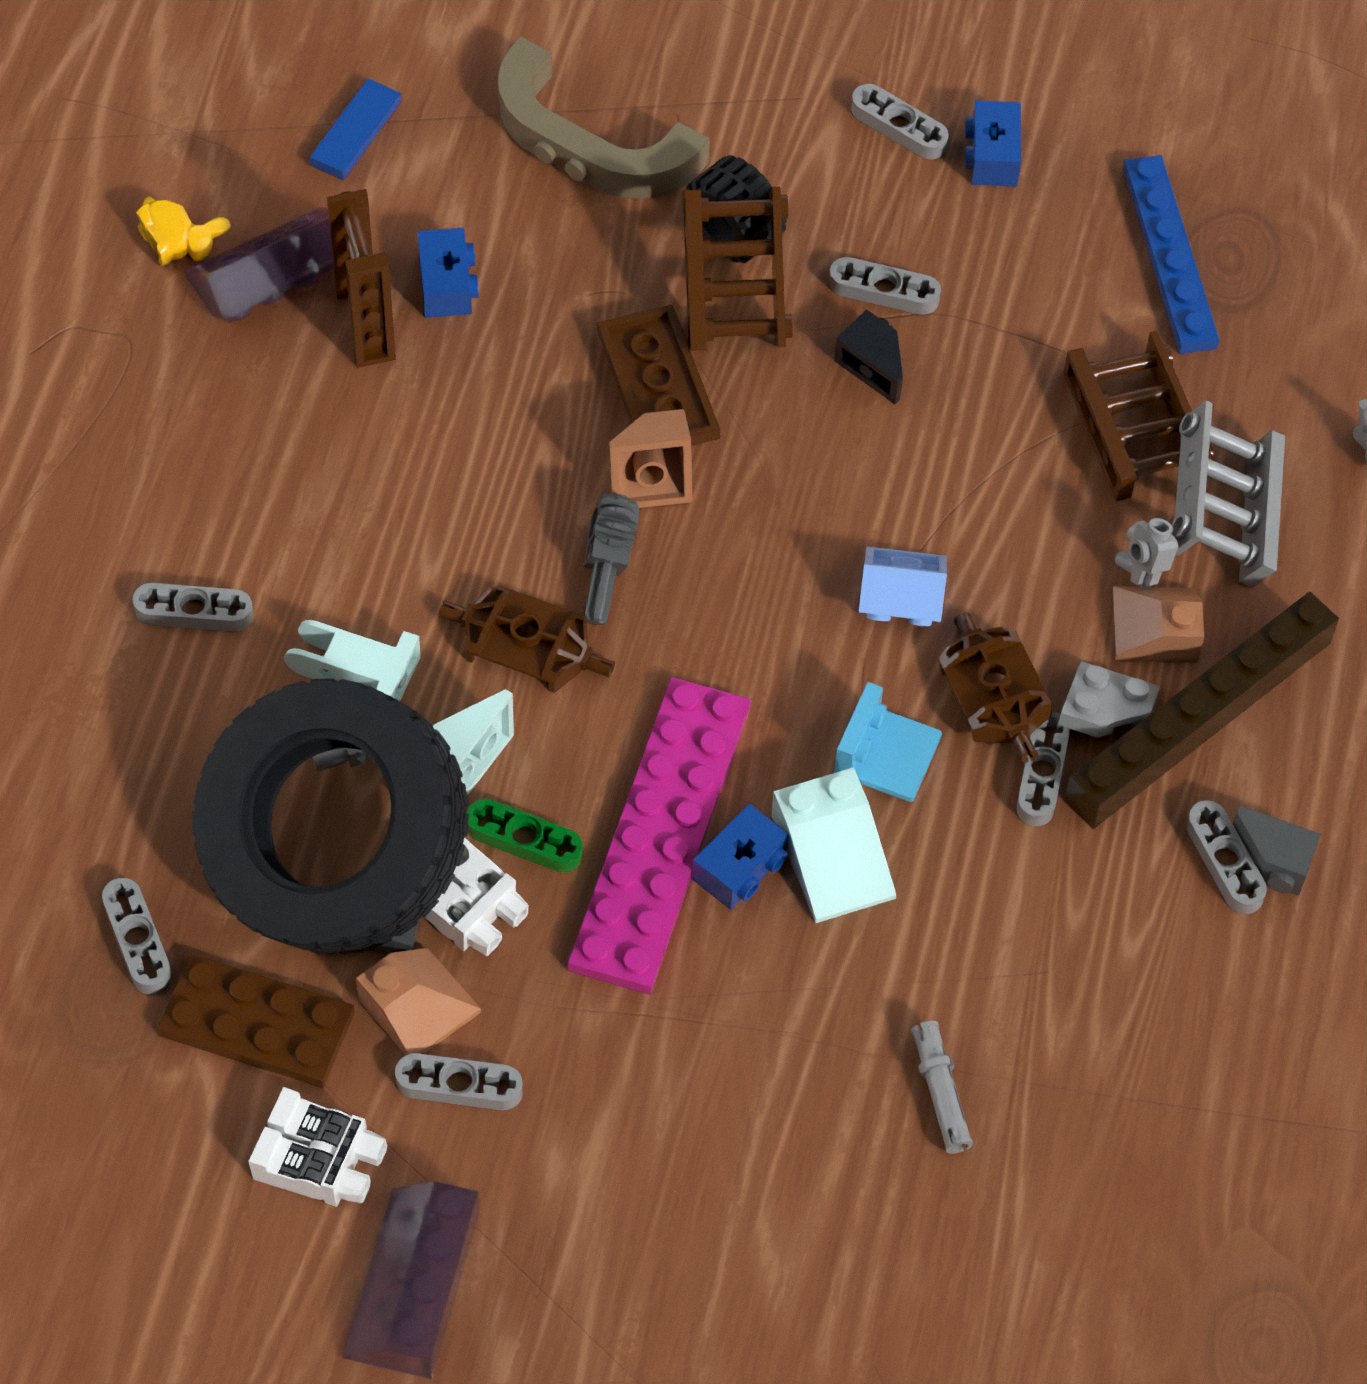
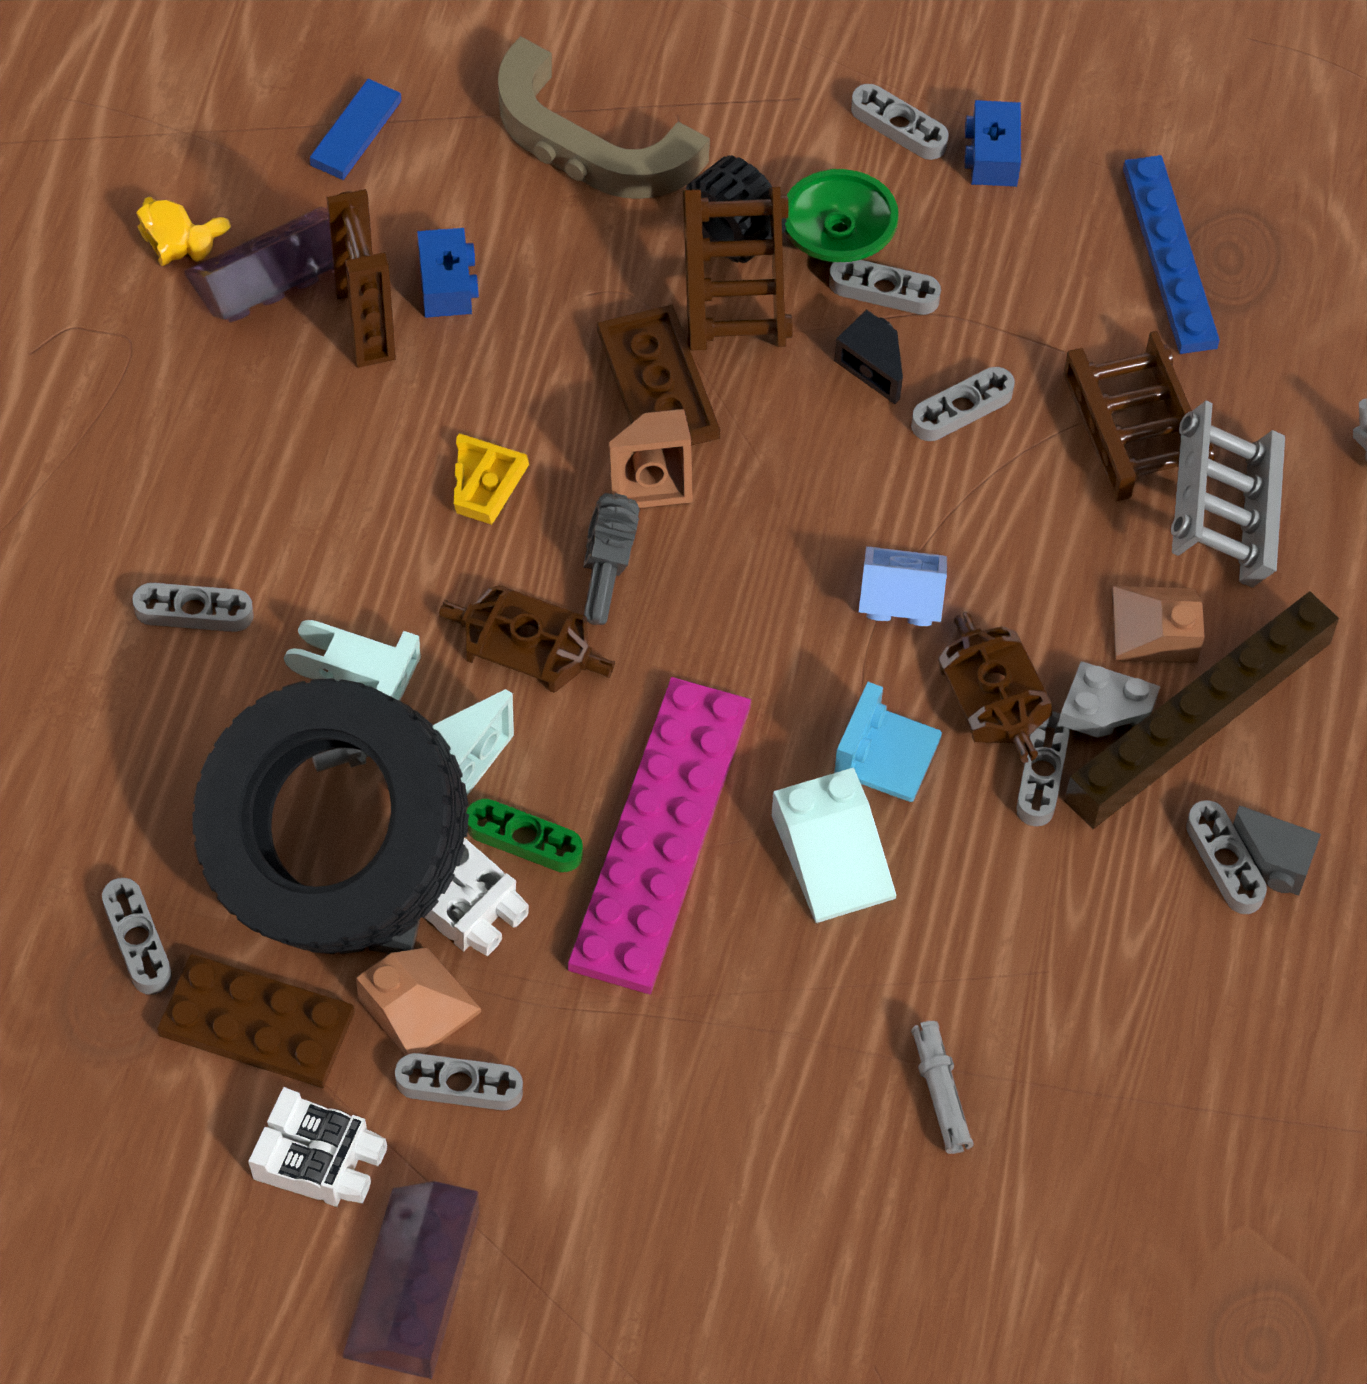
blue brick [692,803,789,910] -> none
light grey piece [1115,518,1178,590] -> none
none -> yellow wing [454,433,529,525]
none -> green dish [785,169,899,262]
none -> light grey beam [911,367,1015,441]

